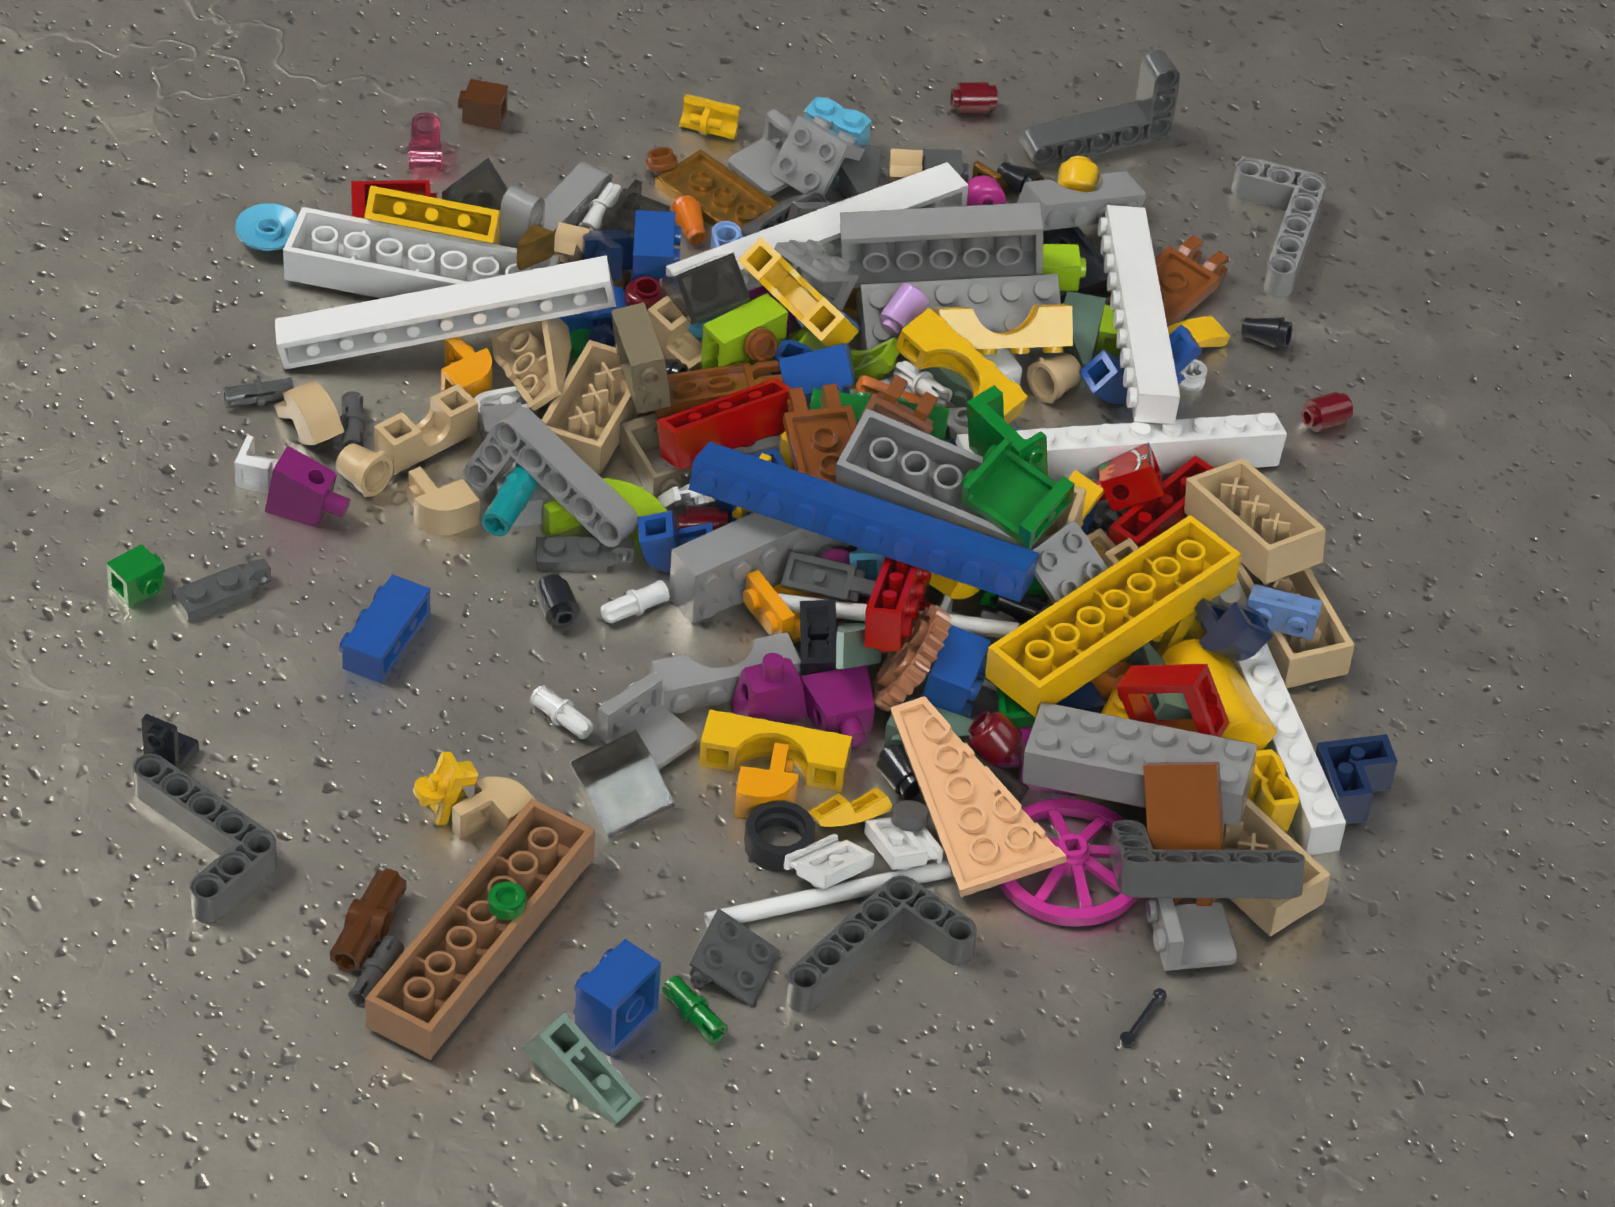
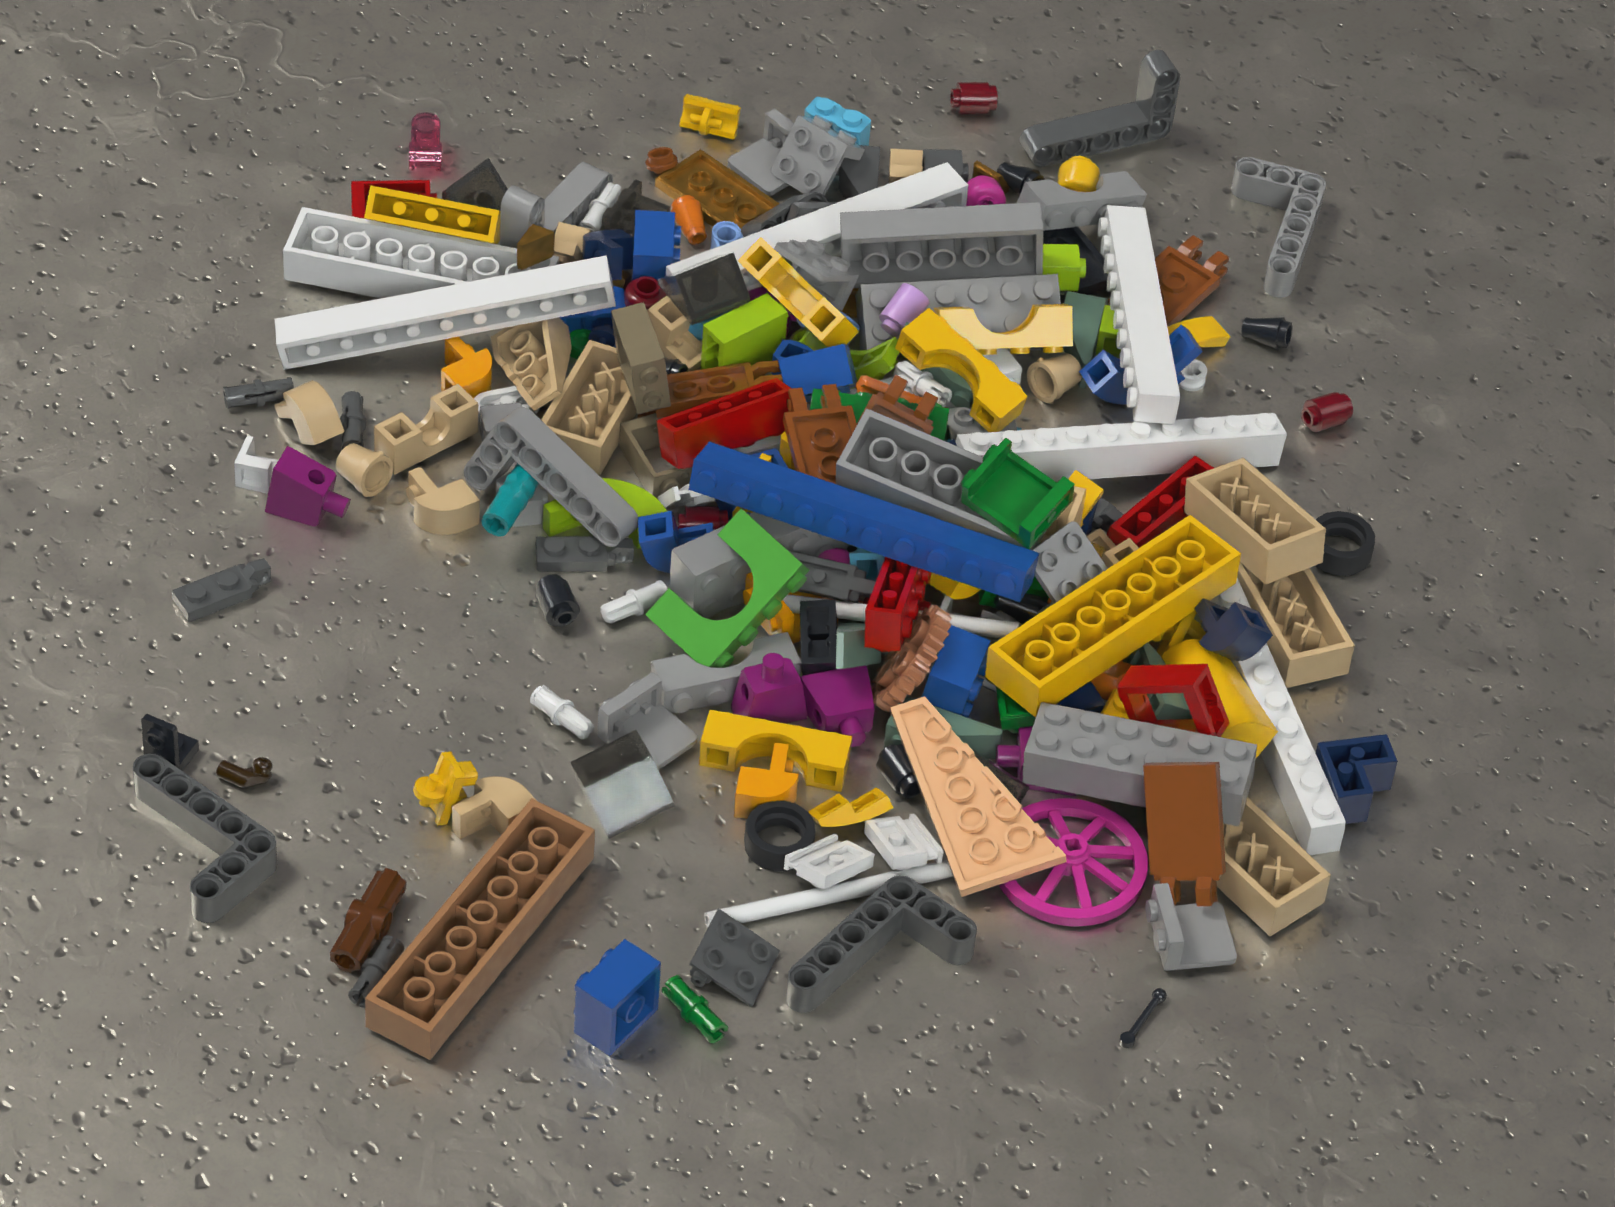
green brick [106,544,165,607] -> none
medium azure dish [235,203,298,251] -> none
blue brick [339,574,430,683] -> none
reddish brown brick [458,79,508,130] -> none
green tile [488,882,526,920] -> none
sand green slope [522,1012,642,1125] -> none
dark orange plate [744,328,777,361] -> none
dark grey tile [891,800,929,831] -> none
green panel [967,385,1048,476] -> none
dark red head [968,711,1022,765] -> none
red torso [1094,442,1164,511] -> none
dark grey beam [1110,820,1305,898] -> none
medium blue bracket [1247,584,1323,640] -> none
yellow brick [1248,749,1299,832] -> none
none -> dark brown arm [216,757,273,788]
none -> bright green arch [645,508,809,668]
none -> black tyre [1316,511,1375,576]

